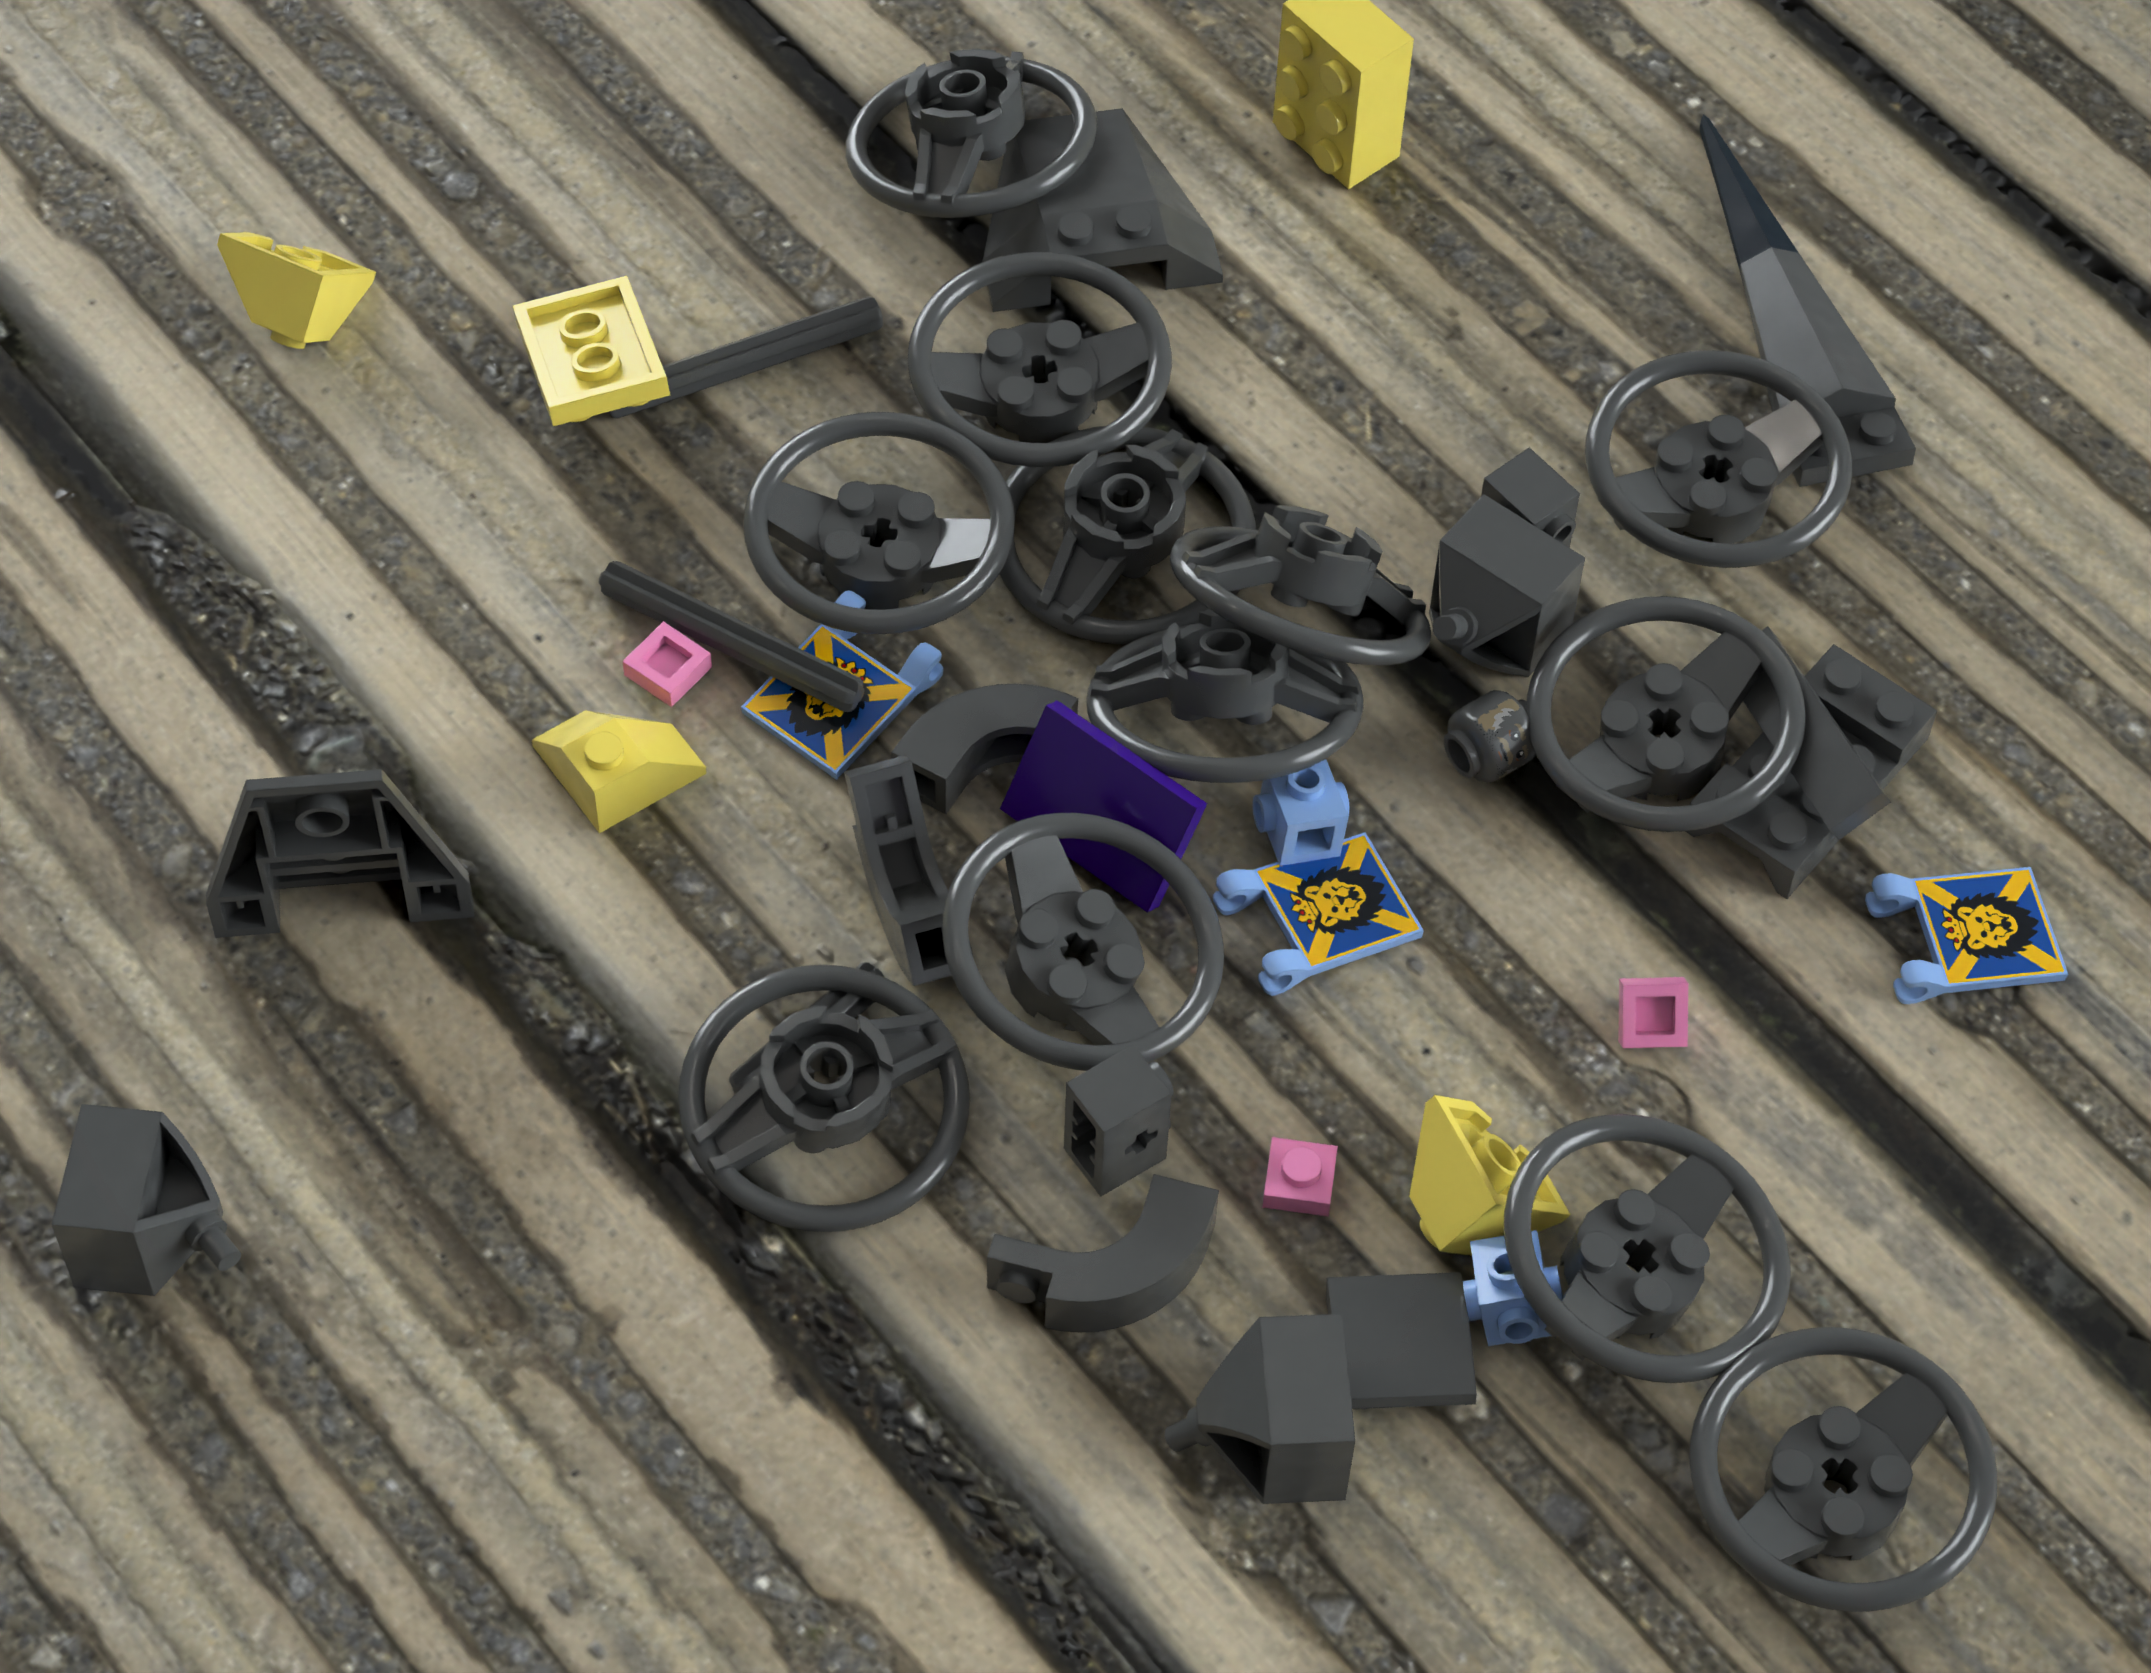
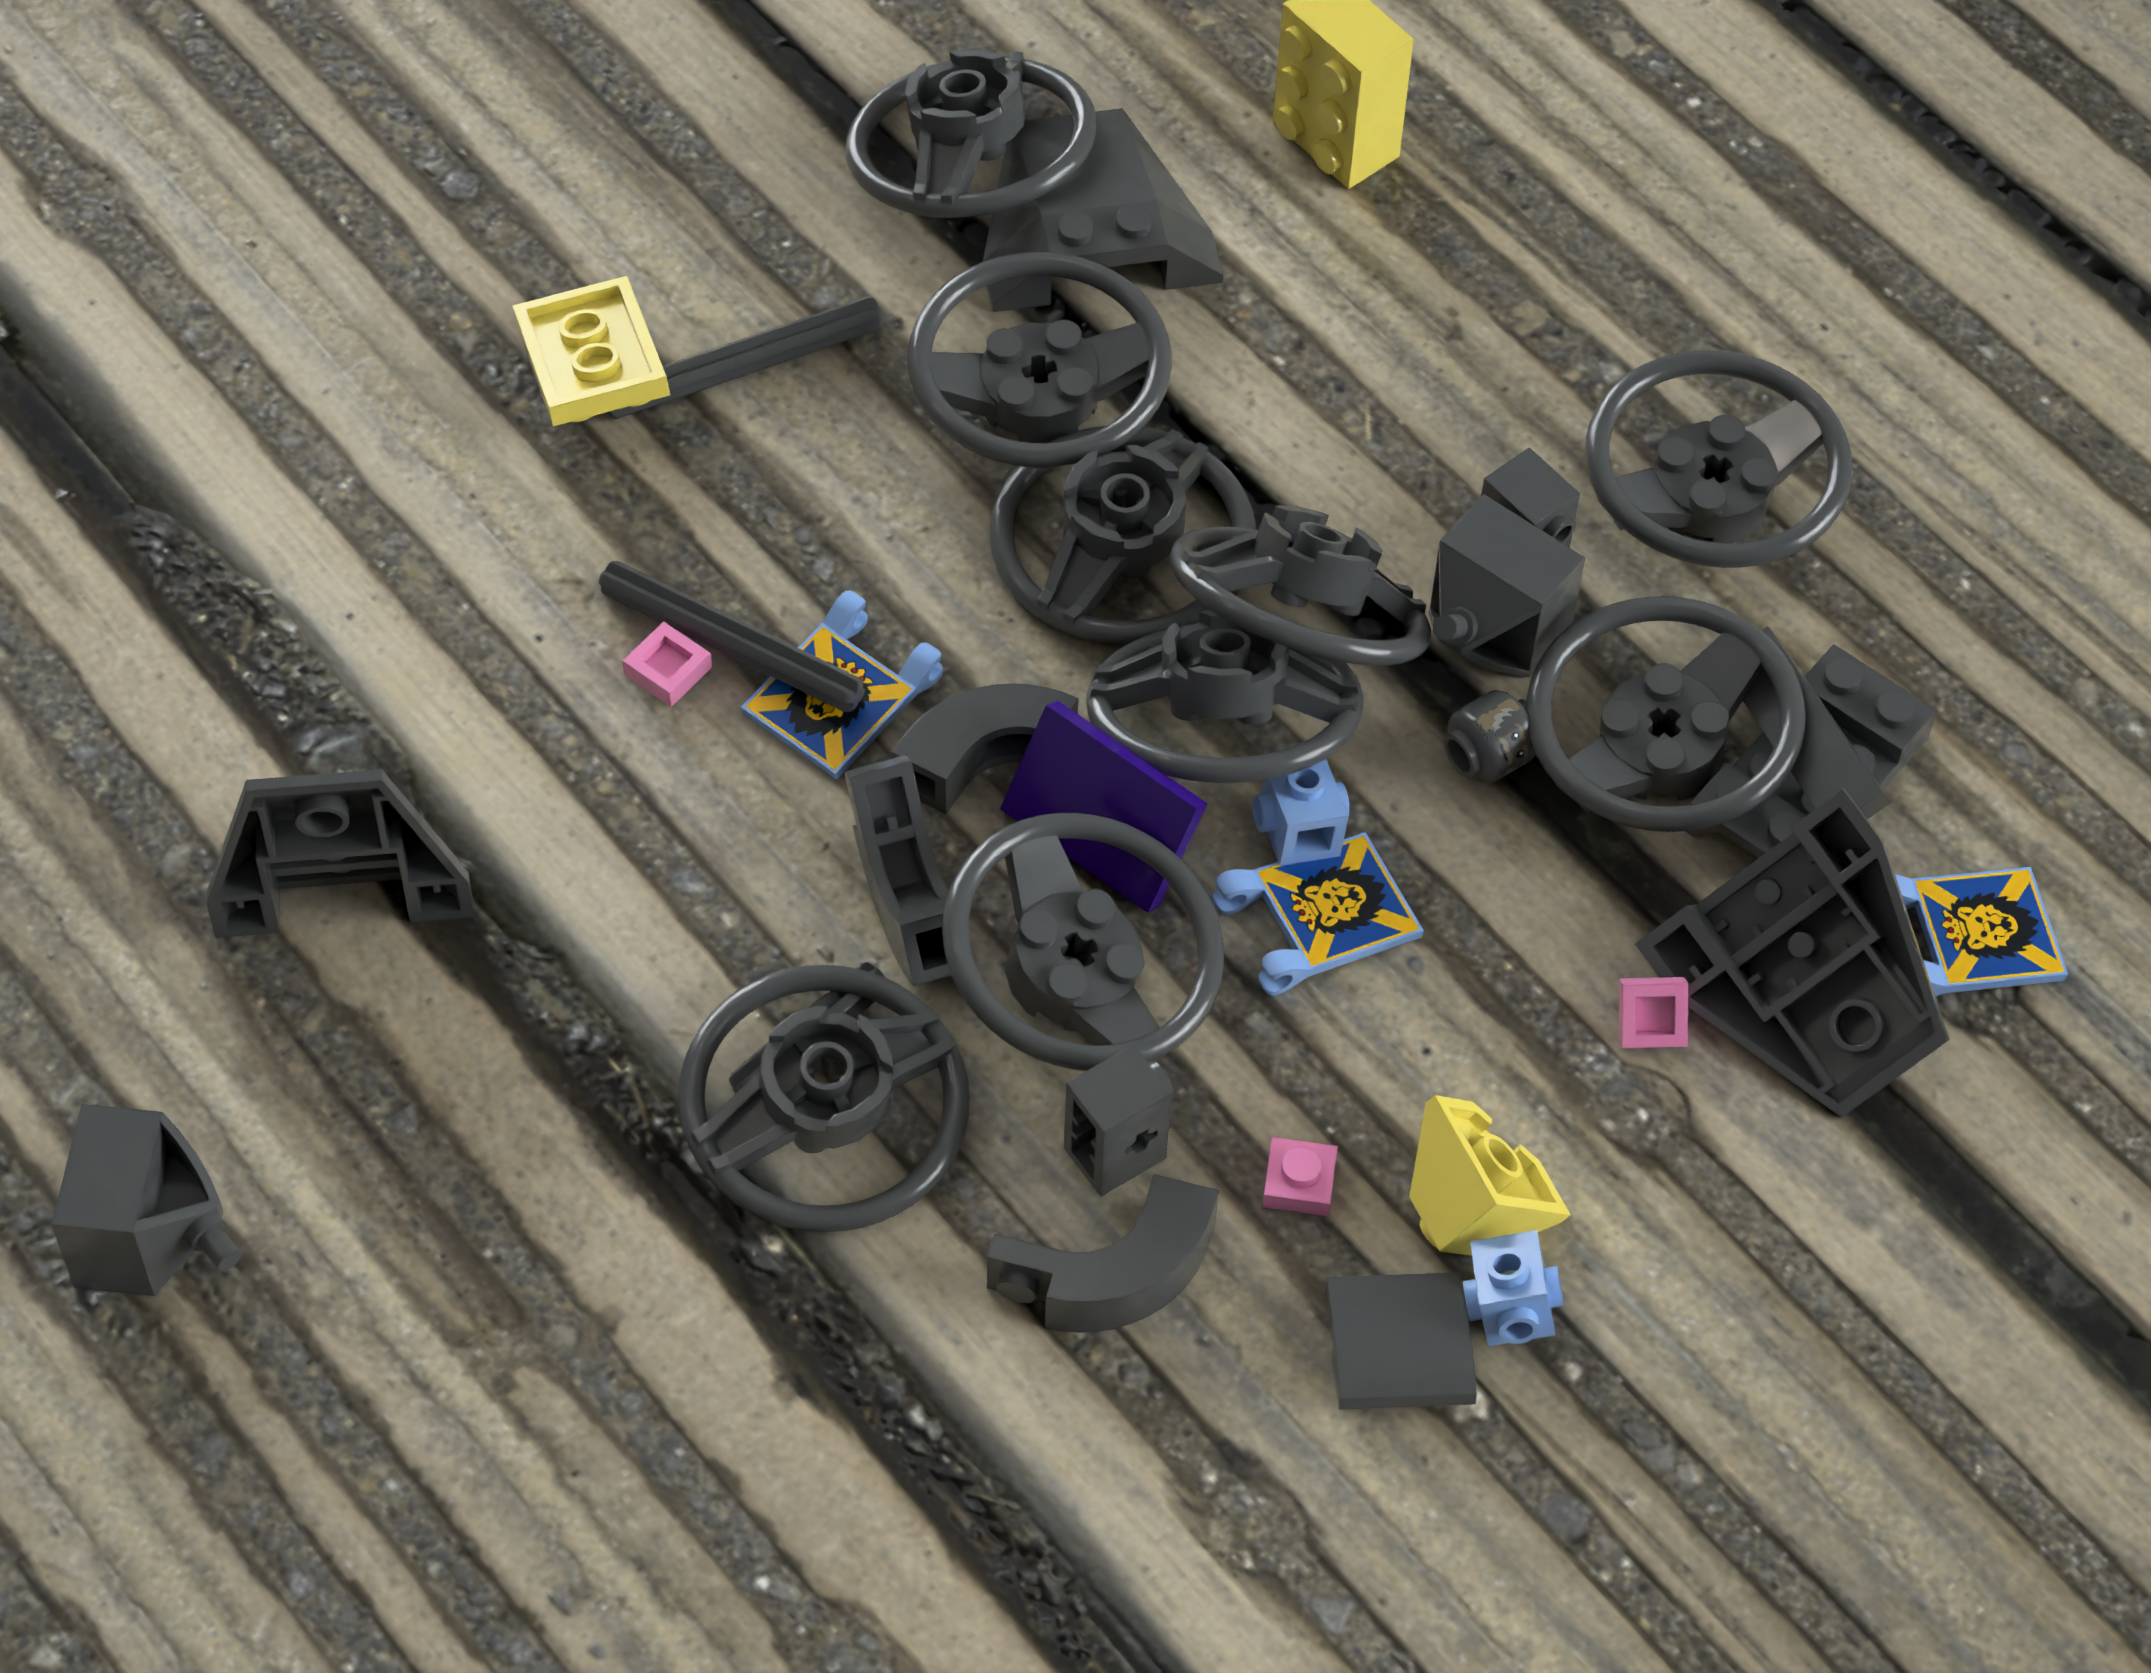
light yellow slope [217,232,376,349] -> none
light yellow slope [532,710,706,834] -> none
dark grey piece [743,412,1015,634] -> none
dark grey piece [1165,1314,1355,1504] -> none
dark grey piece [1503,1114,1791,1383] -> none
dark grey piece [1689,1327,1998,1612] -> none
dark grey plate [1699,114,1916,487] -> none
none -> dark grey wedge [1635,789,1950,1117]

